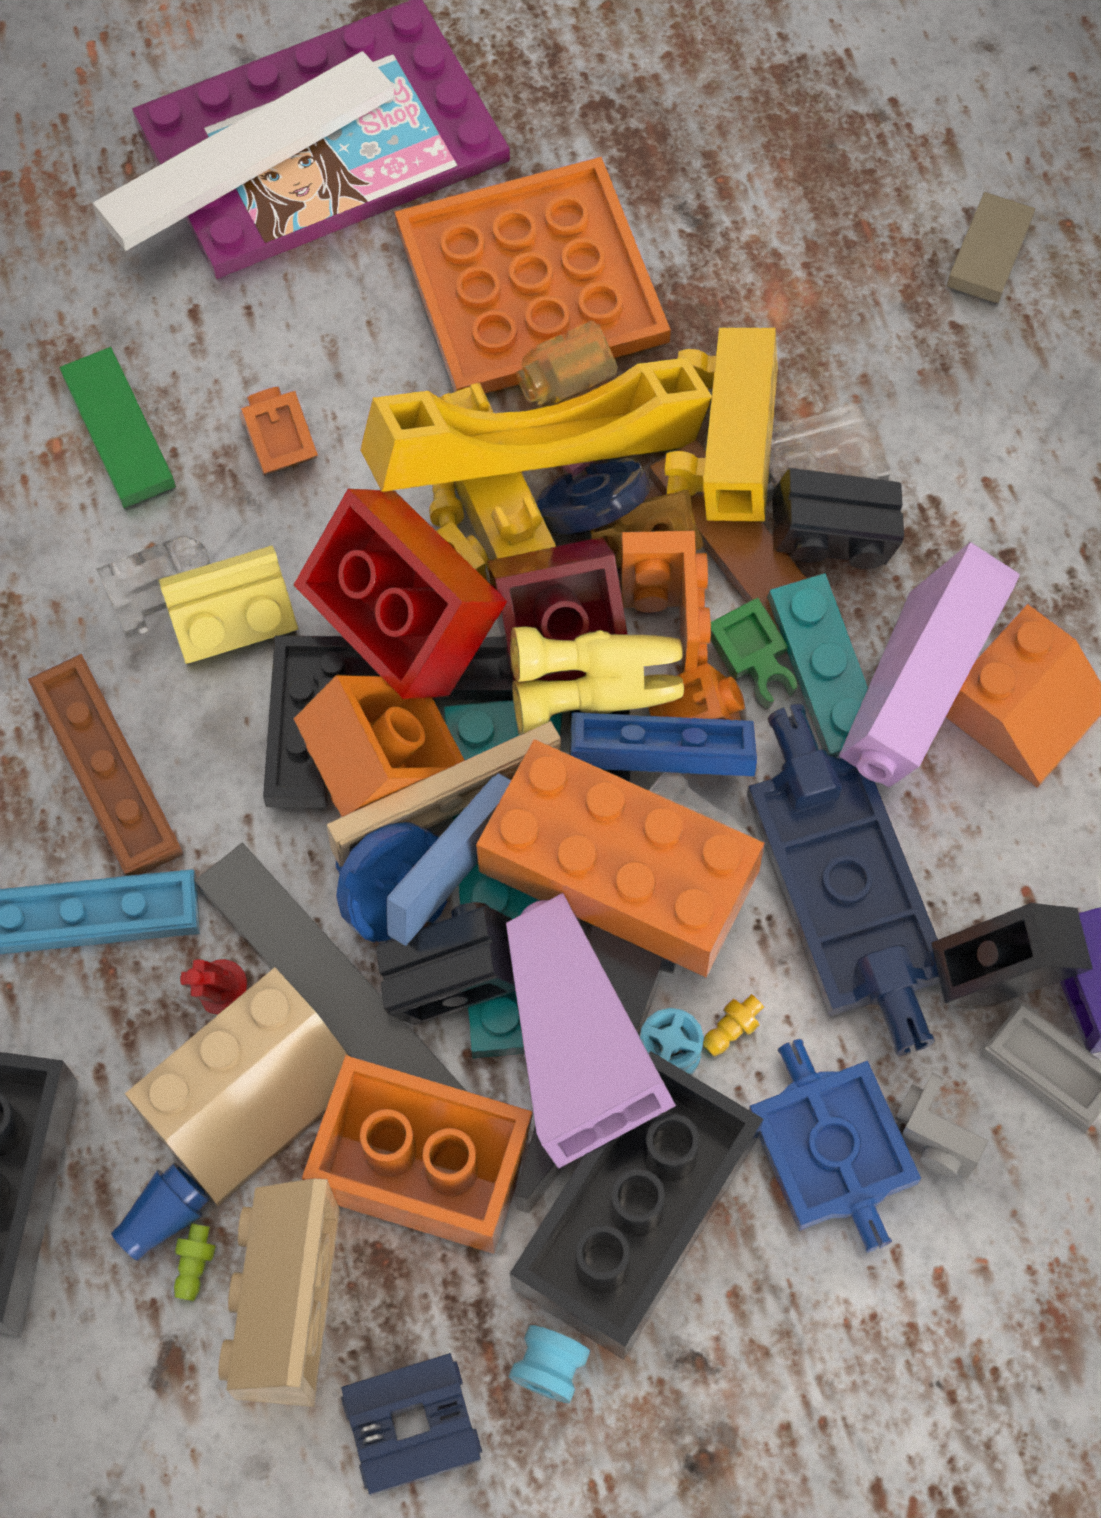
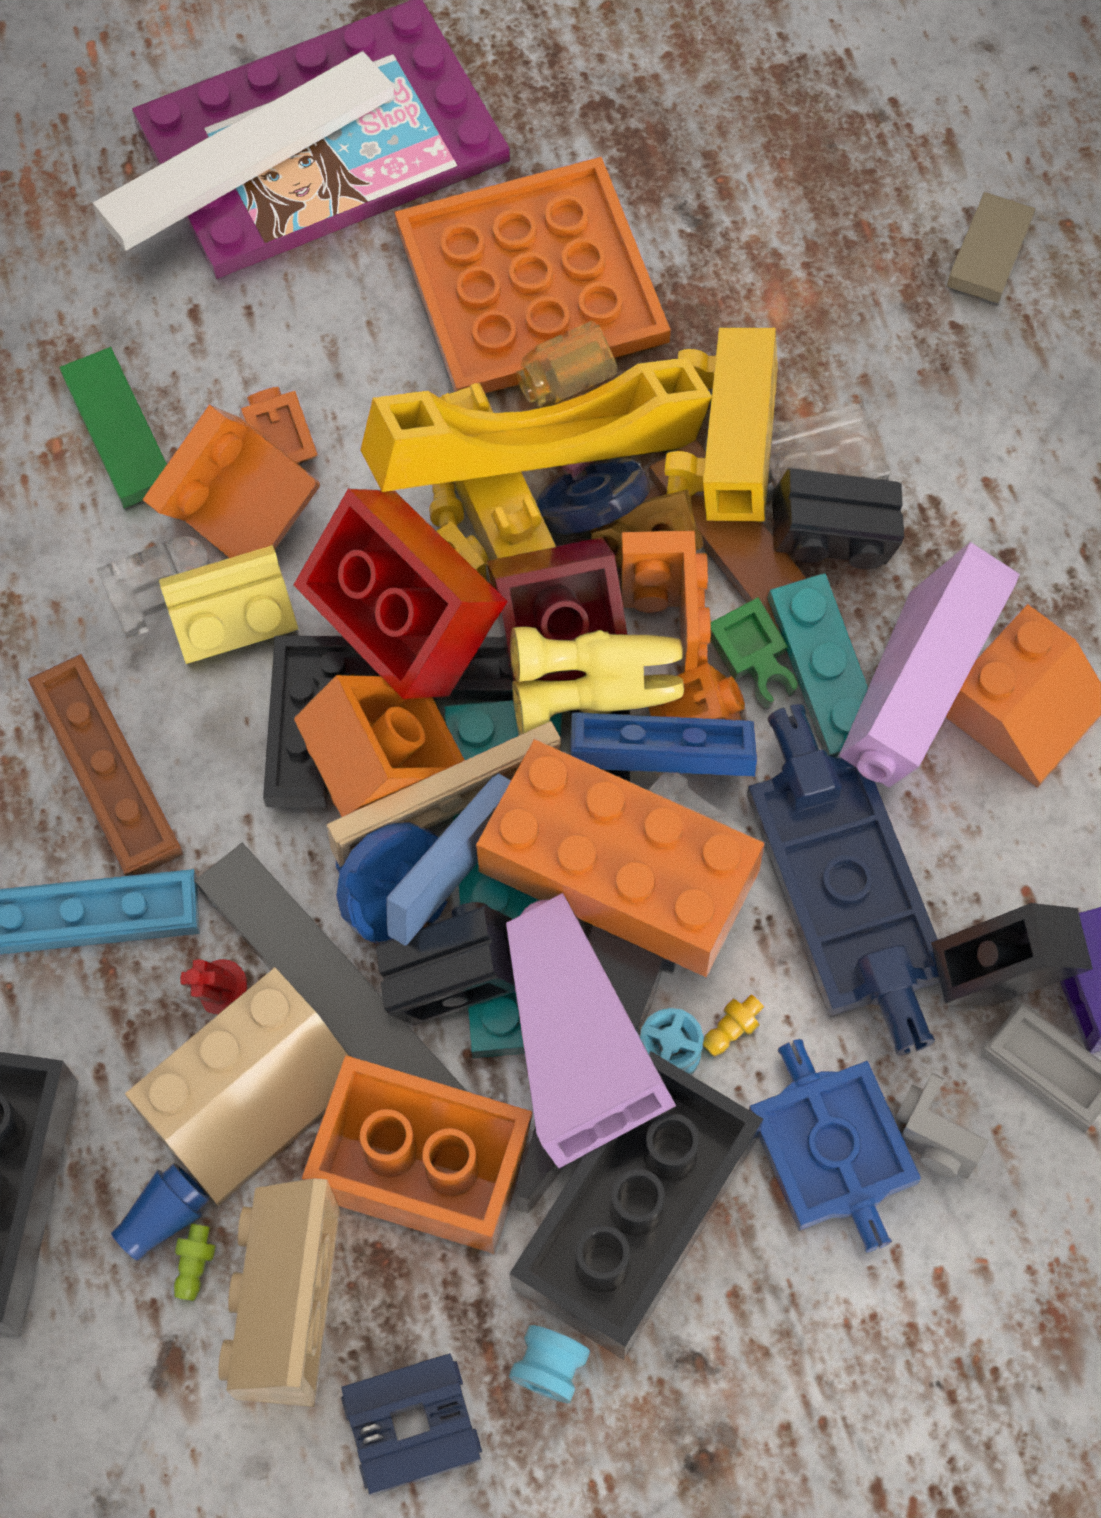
none -> orange bracket [142,404,320,558]

